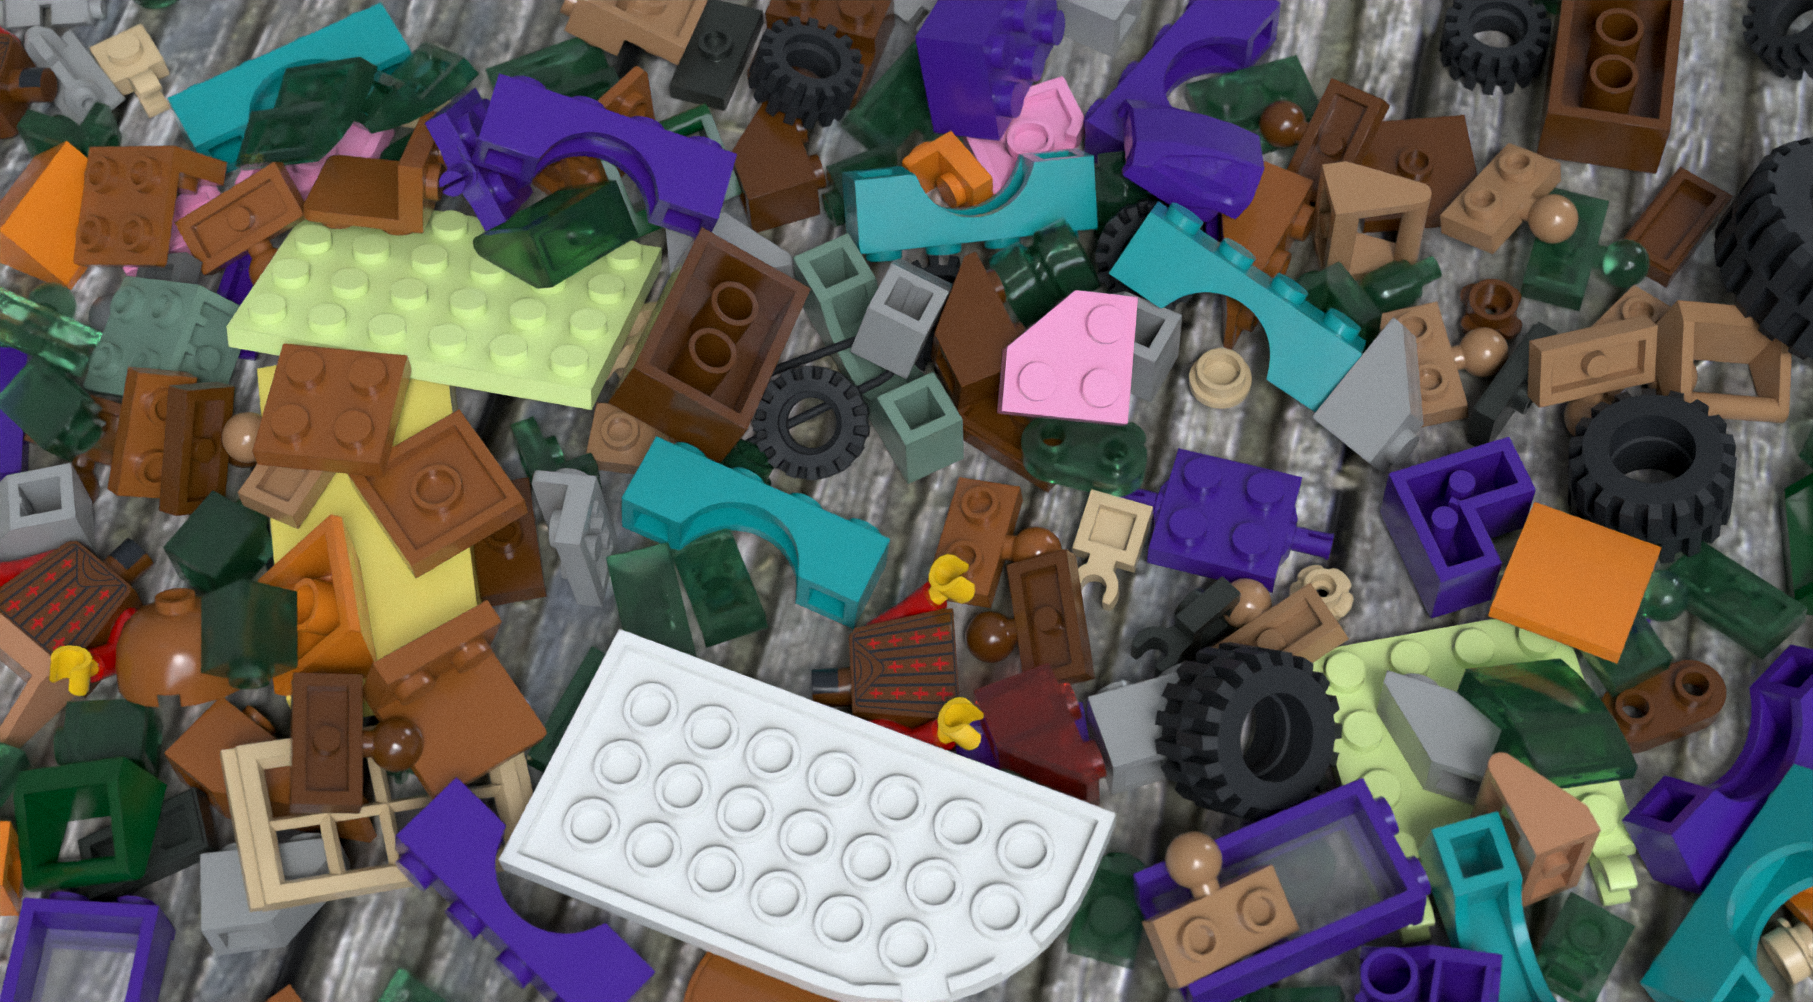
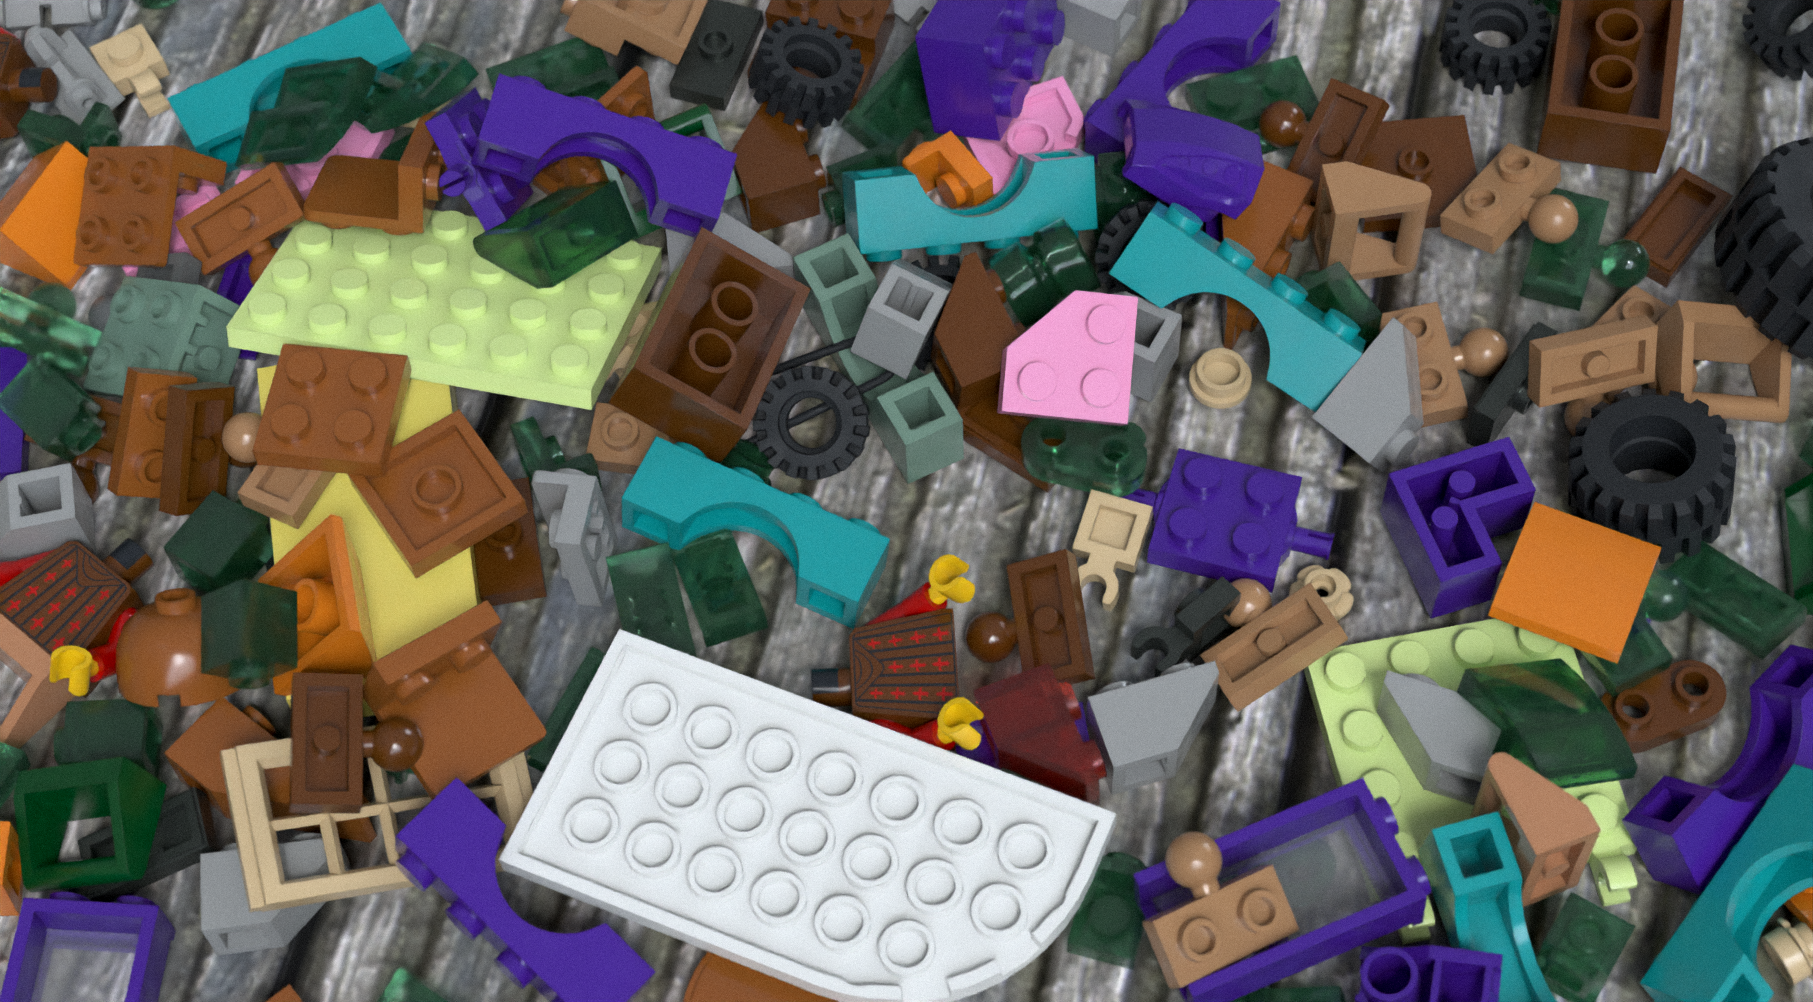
dark orange plate [927,477,1062,608] -> none
black tyre [1155,642,1342,822] -> none
clear green cylinder [1357,256,1442,316] -> none
reddish brown plate [1459,279,1523,339] -> none

